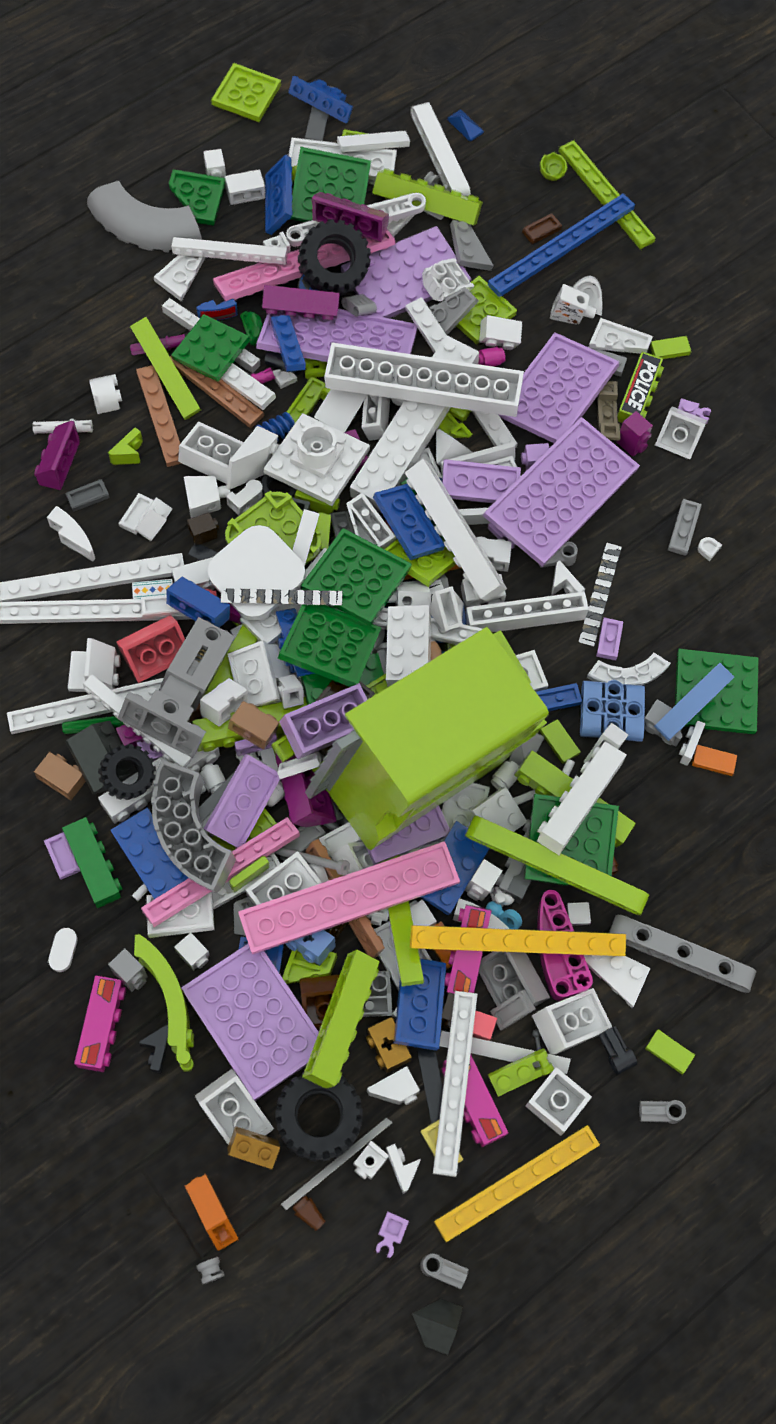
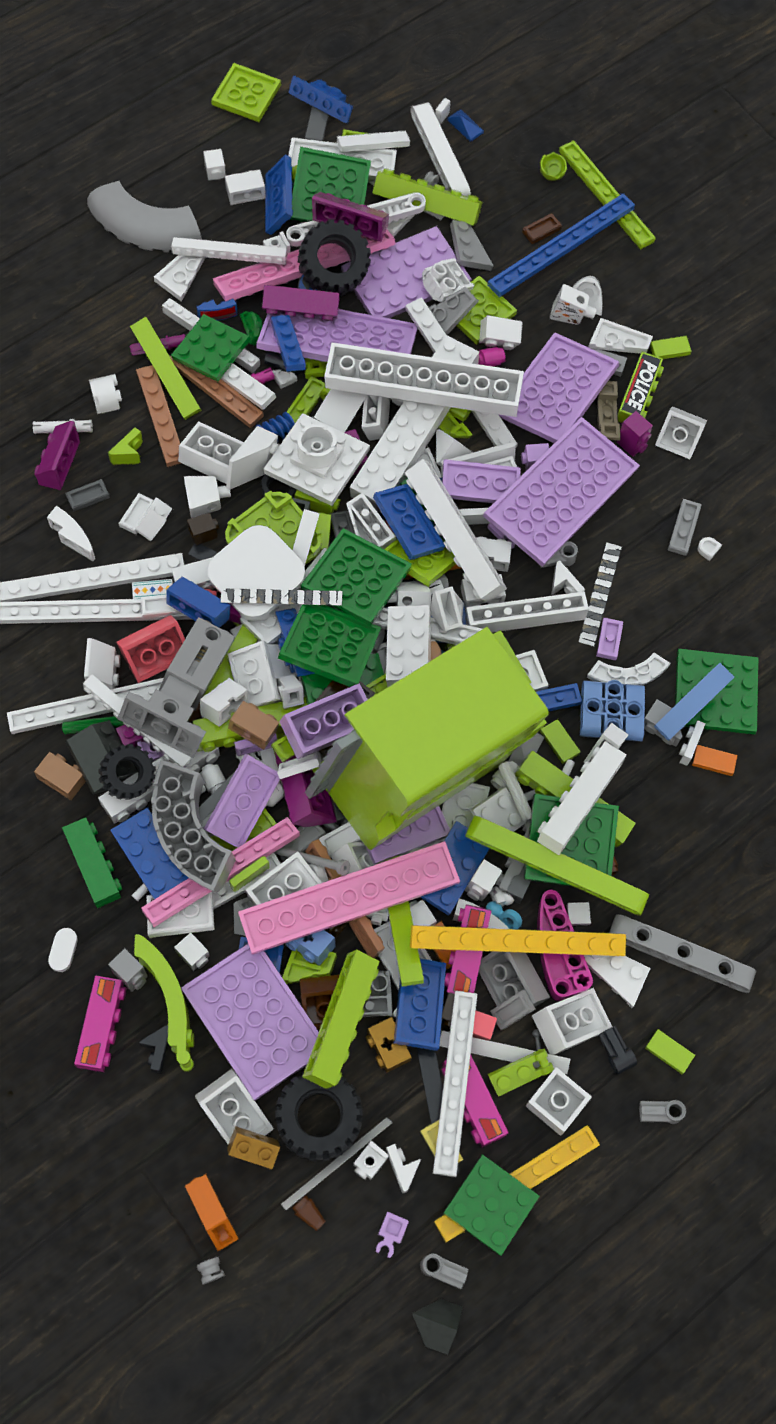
lavender tile [44,832,80,880] -> none
white tile [68,651,86,692] -> none
green plate [169,170,226,225] -> none
white leg [226,480,263,516] -> none
light grey piece [342,294,377,317] -> none
white slope [367,1067,420,1105] -> none
lavender plate [678,399,711,424] -> none
none -> white tile [435,98,450,124]
none -> green plate [443,1155,540,1256]
none -> white axle [498,762,532,821]

